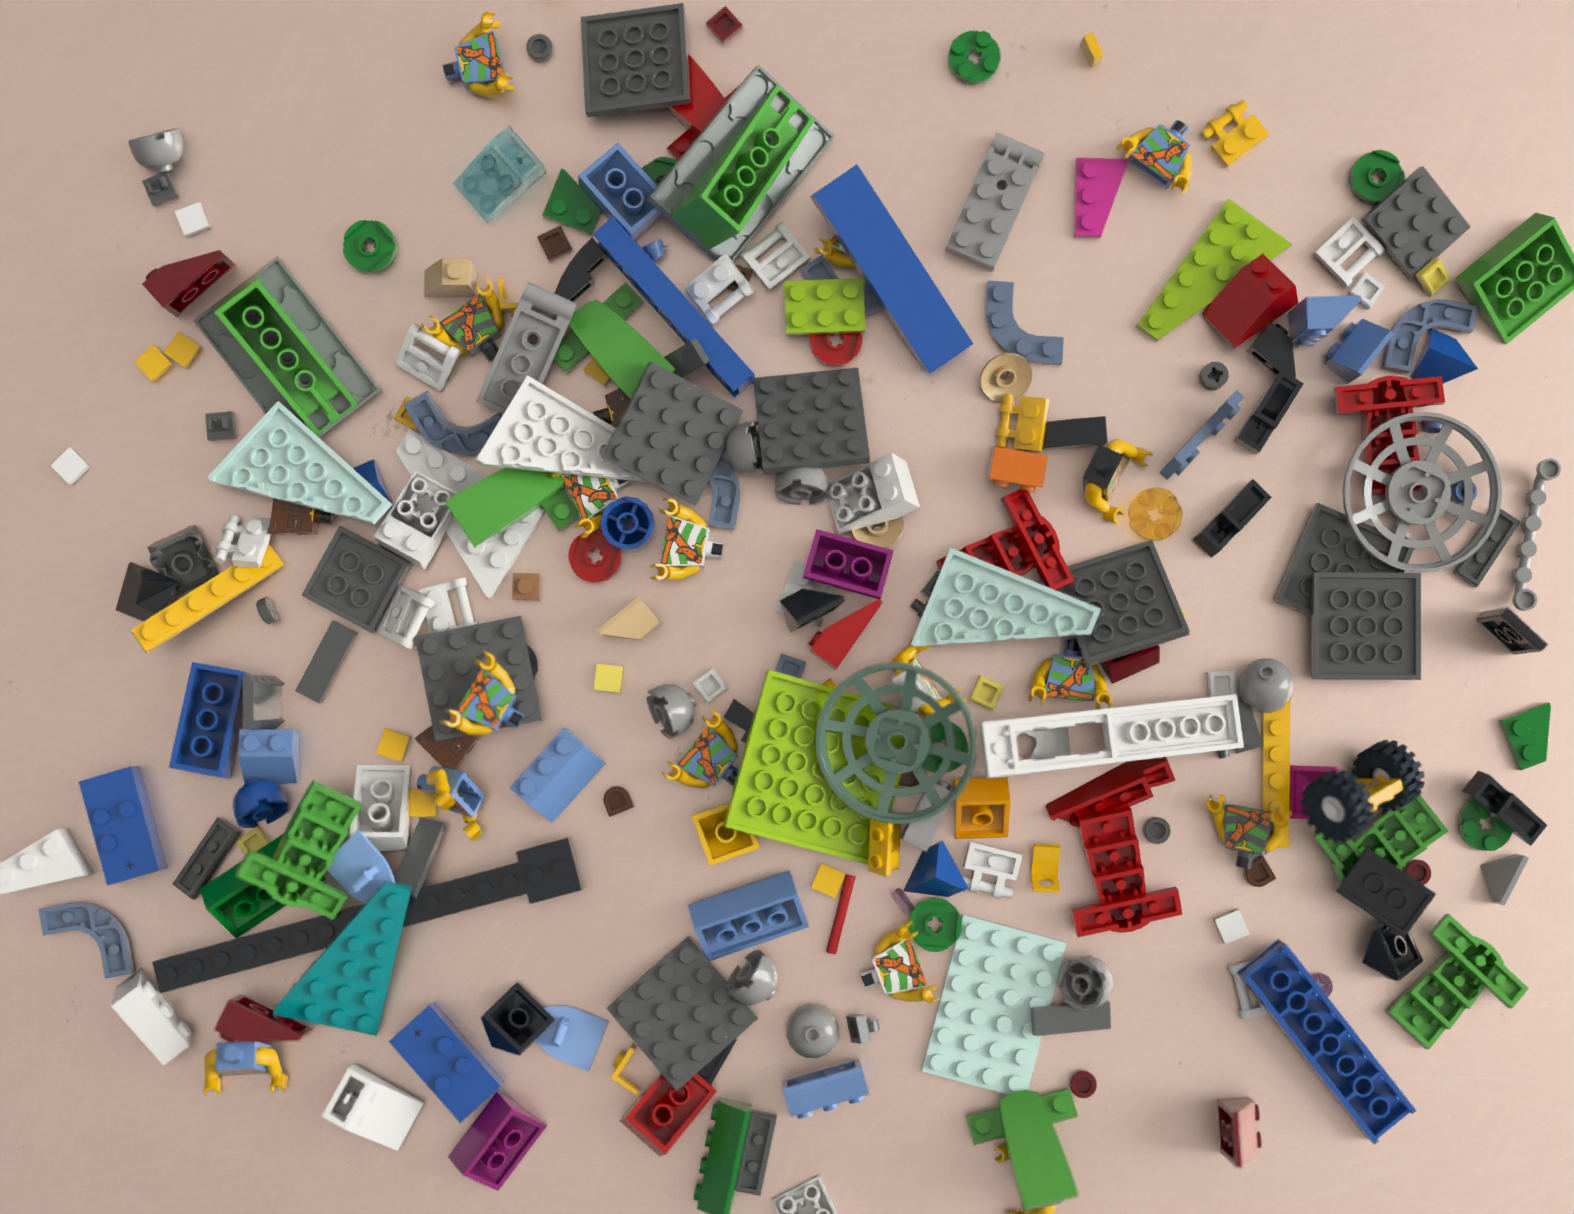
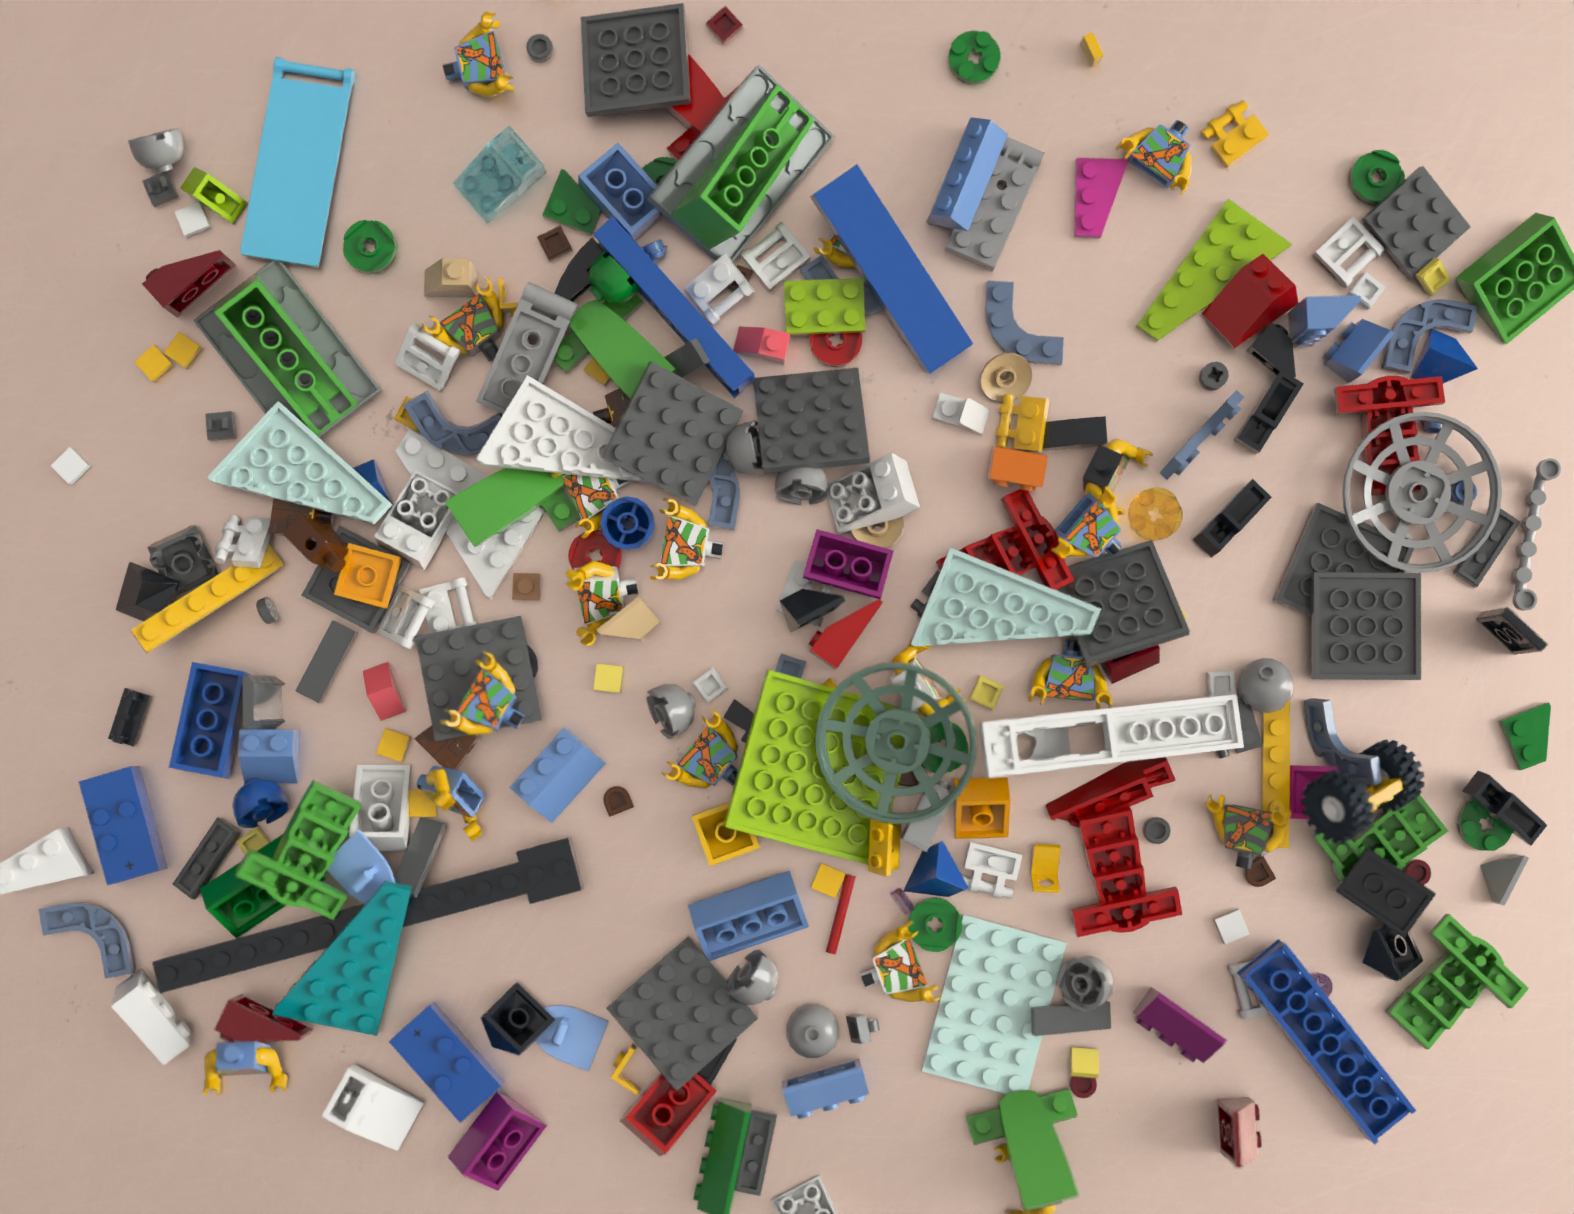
none -> black hinge [108,688,150,747]
none -> lime slope [180,167,247,224]
none -> medium azure flag [240,57,355,267]
none -> reddish brown torso [283,514,349,572]
none -> light orange plate [334,543,402,609]
none -> coral slope [363,662,407,721]
none -> torso [566,561,638,646]
none -> green cylinder [588,251,640,305]
none -> coral slope [733,326,790,365]
none -> medium blue slope [926,117,1008,231]
none -> white slope [932,393,990,435]
none -> torso [1051,486,1121,558]
none -> light yellow tile [1070,1047,1099,1078]
none -> magenta slope [1133,987,1227,1063]
none -> sand blue plate [1304,698,1382,785]

